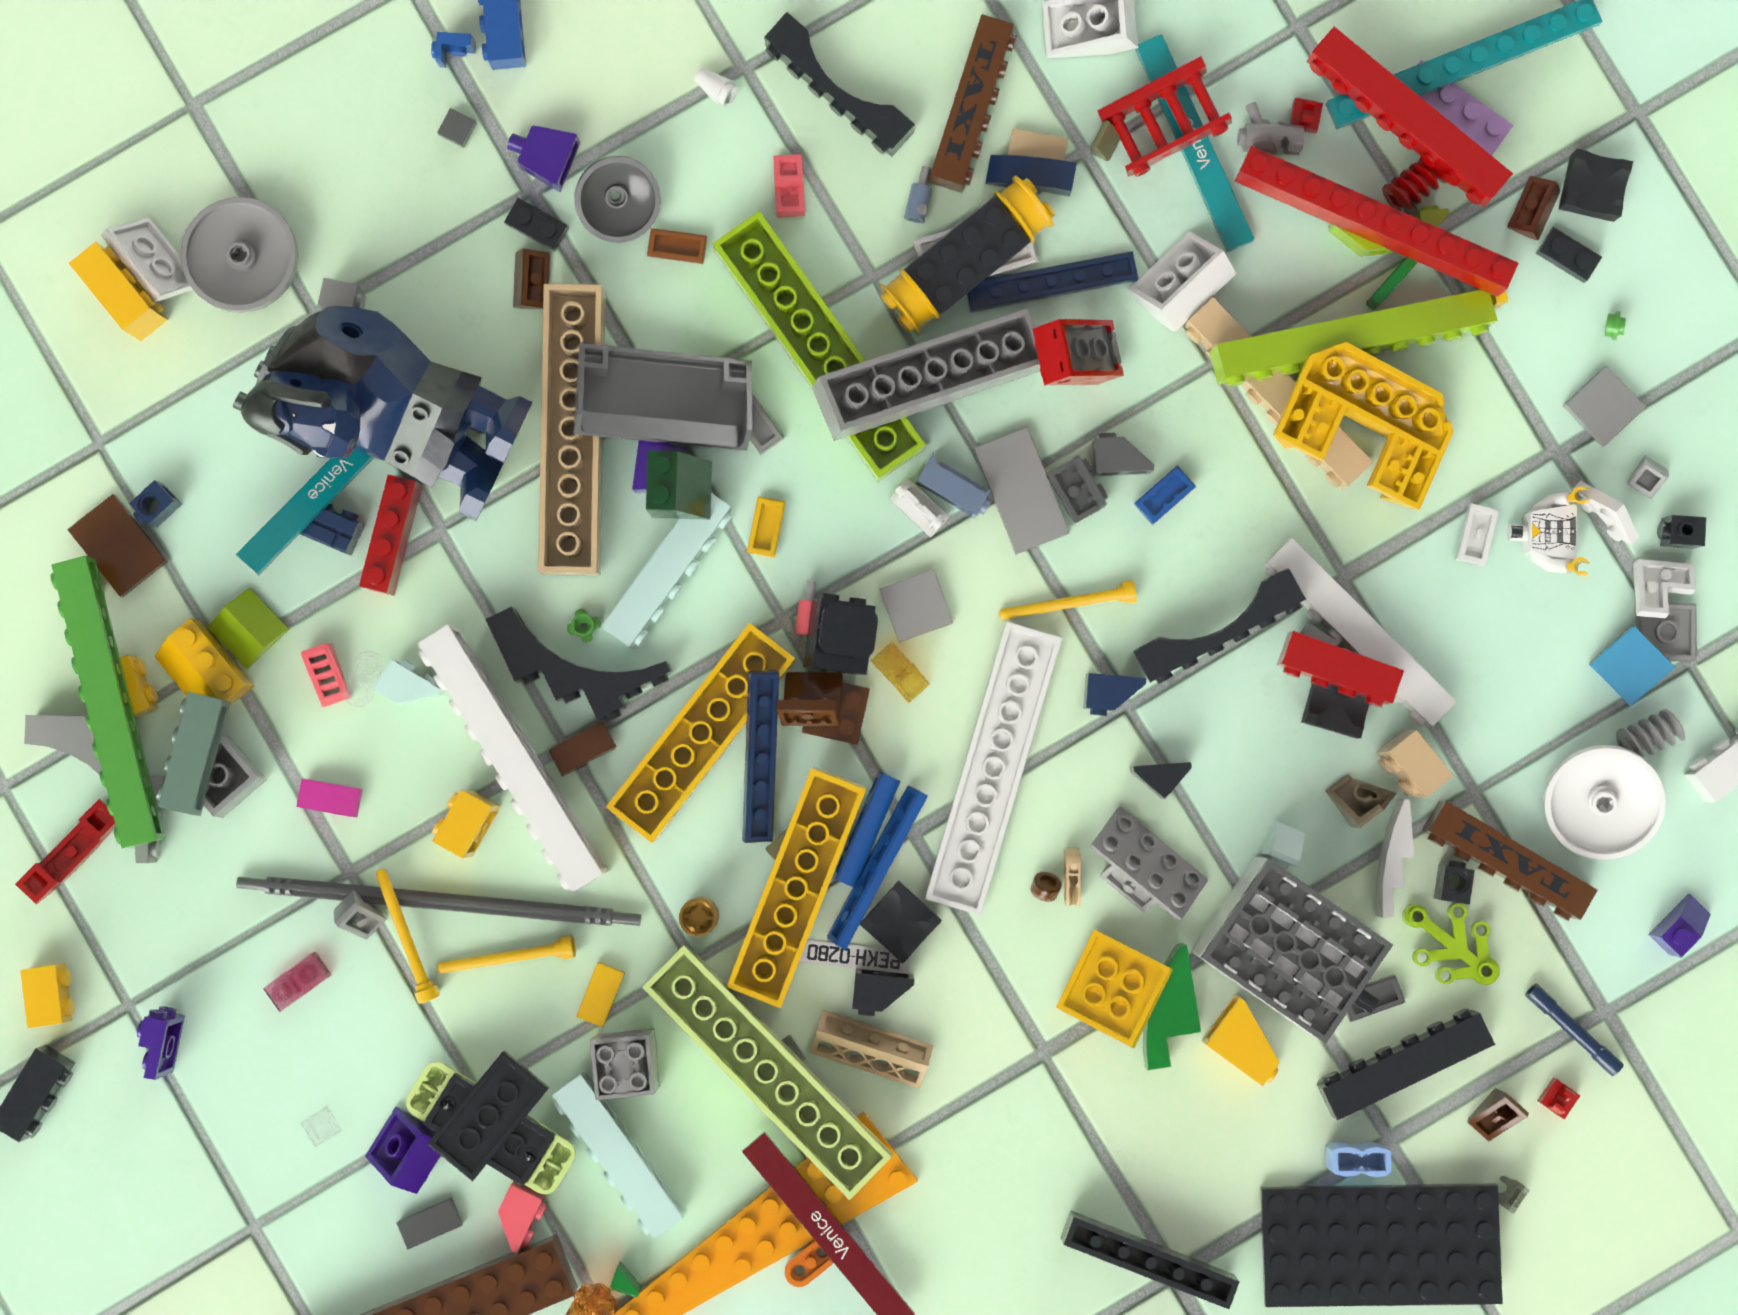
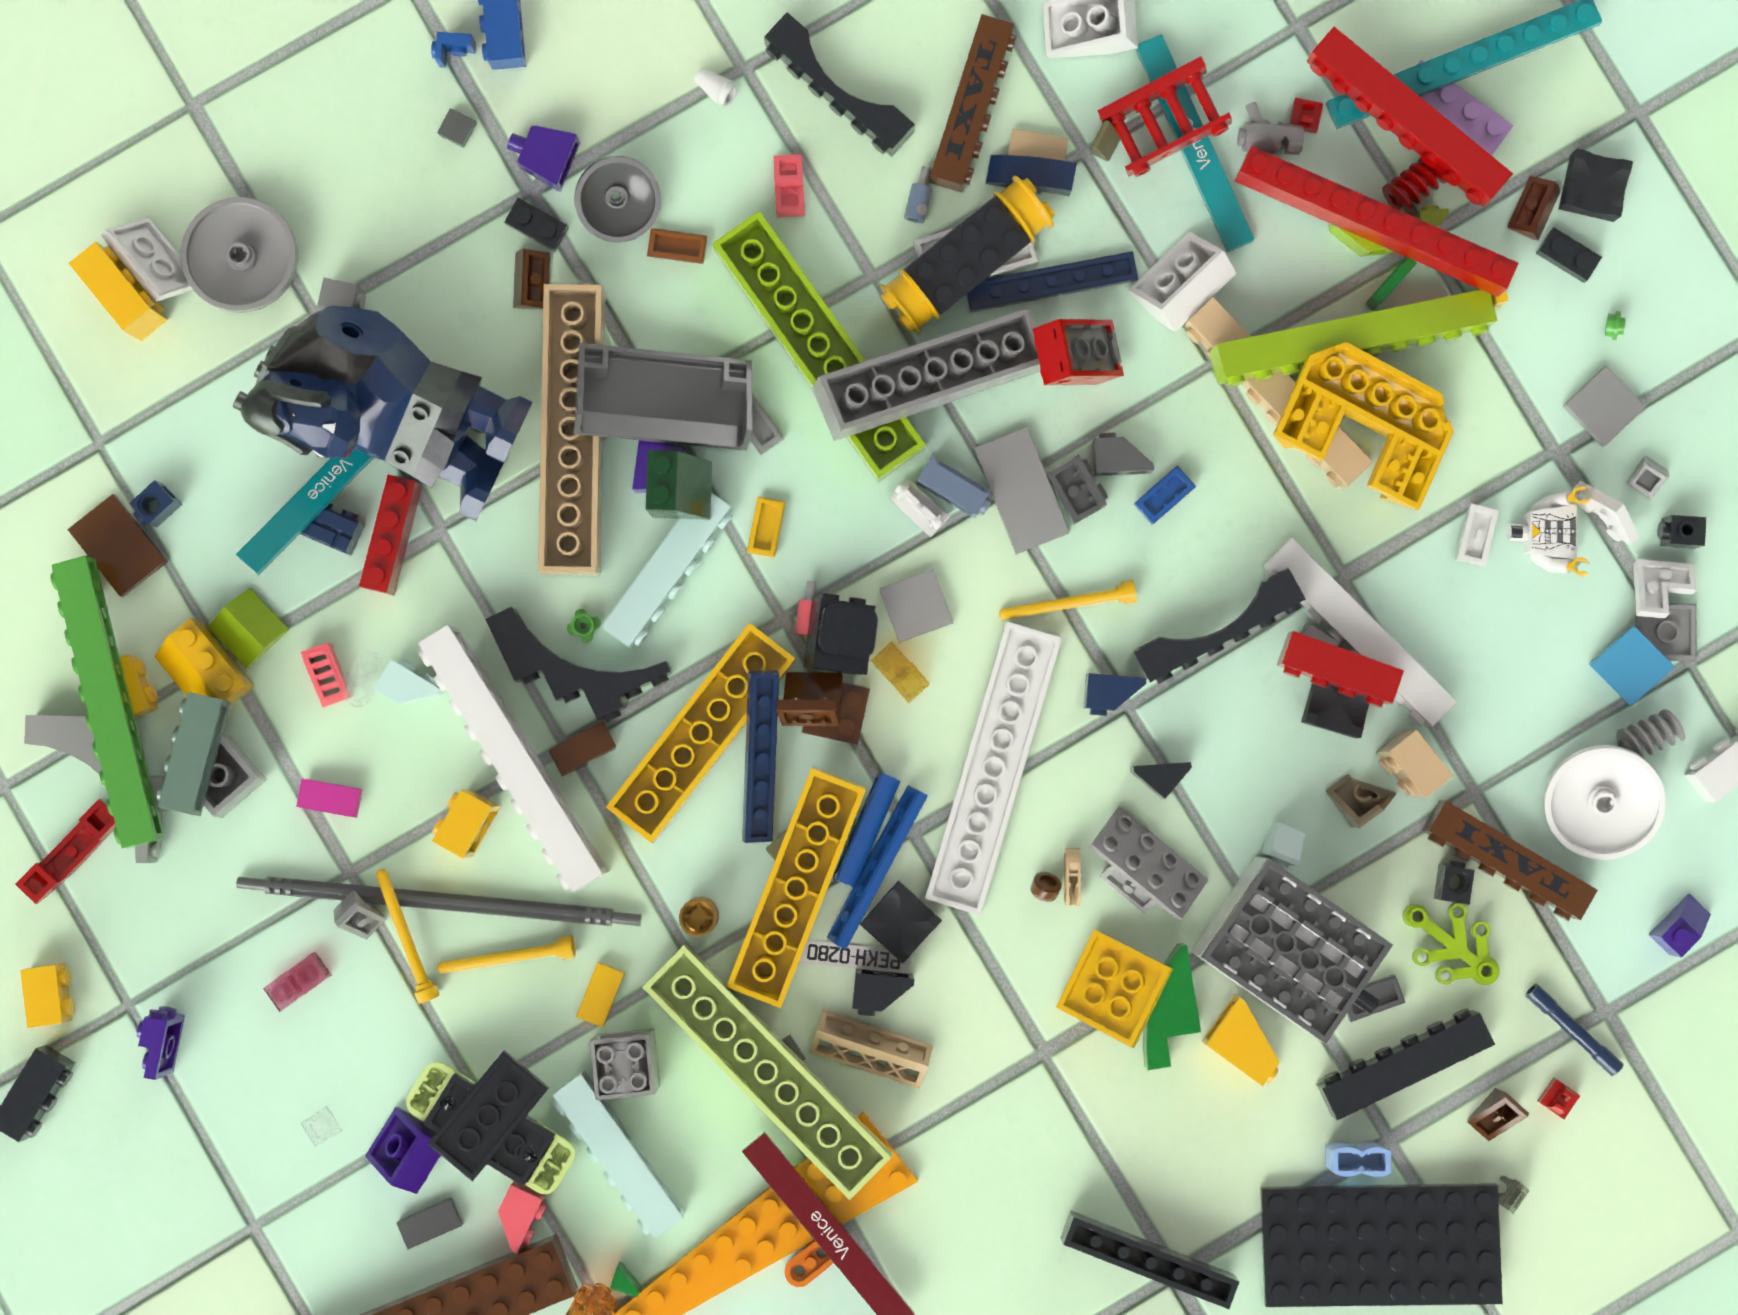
white slope [1376,799,1414,918] -> none

